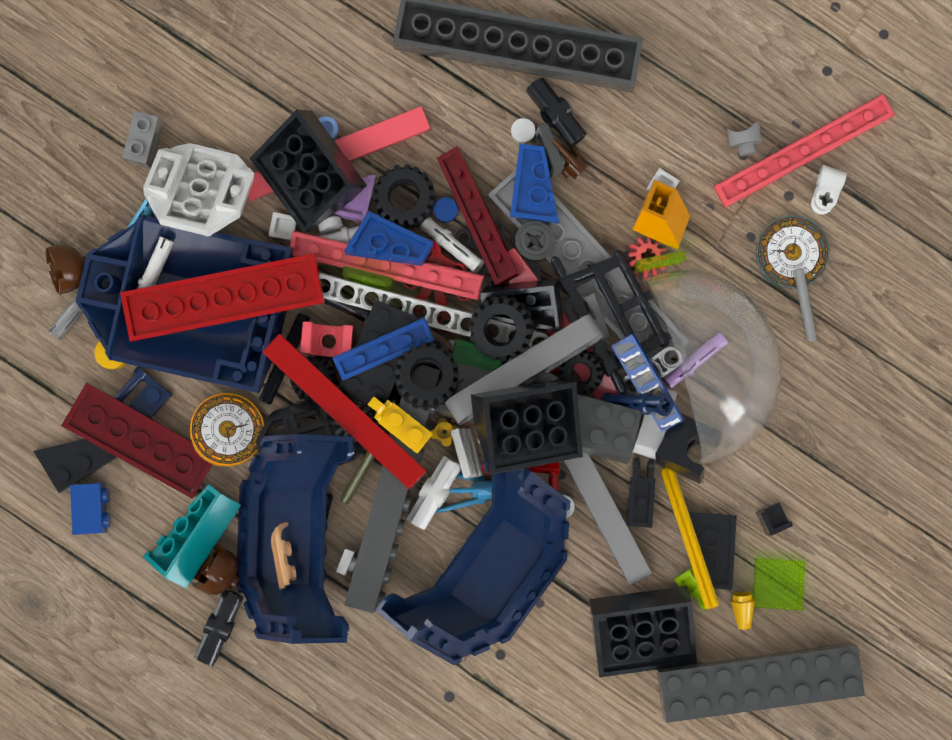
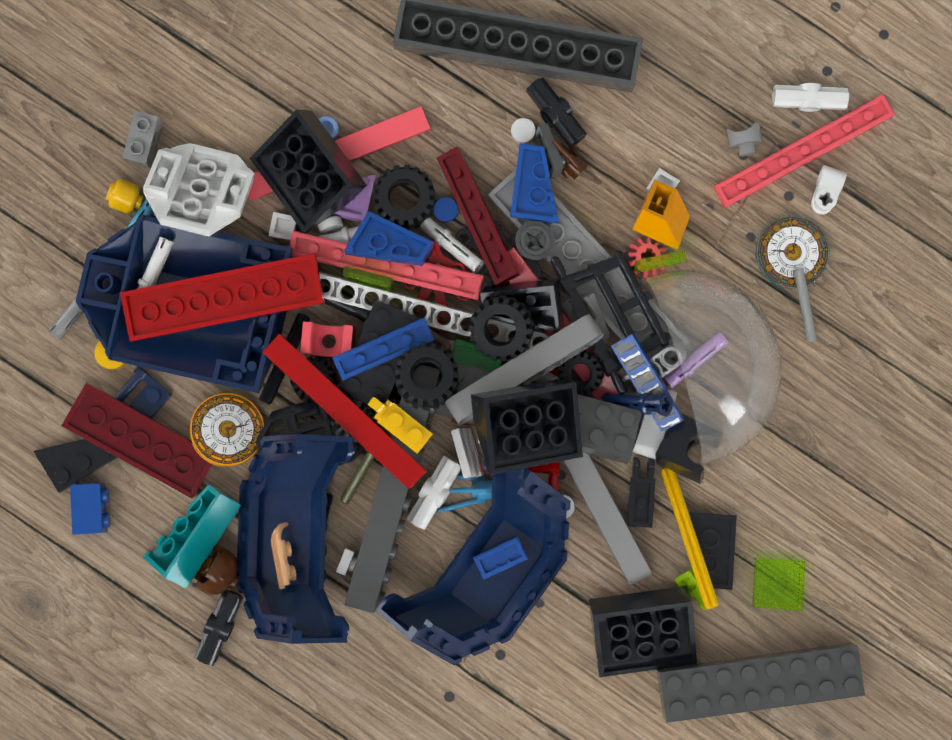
reddish brown cylinder [45,245,86,295] -> none
yellow plate [430,417,458,446] -> none
yellow cone [730,592,755,630] -> none
black panel [756,503,793,536] -> none
none -> yellow head [105,178,144,214]
none -> blue plate [473,536,528,580]
none -> white piece [772,83,849,112]

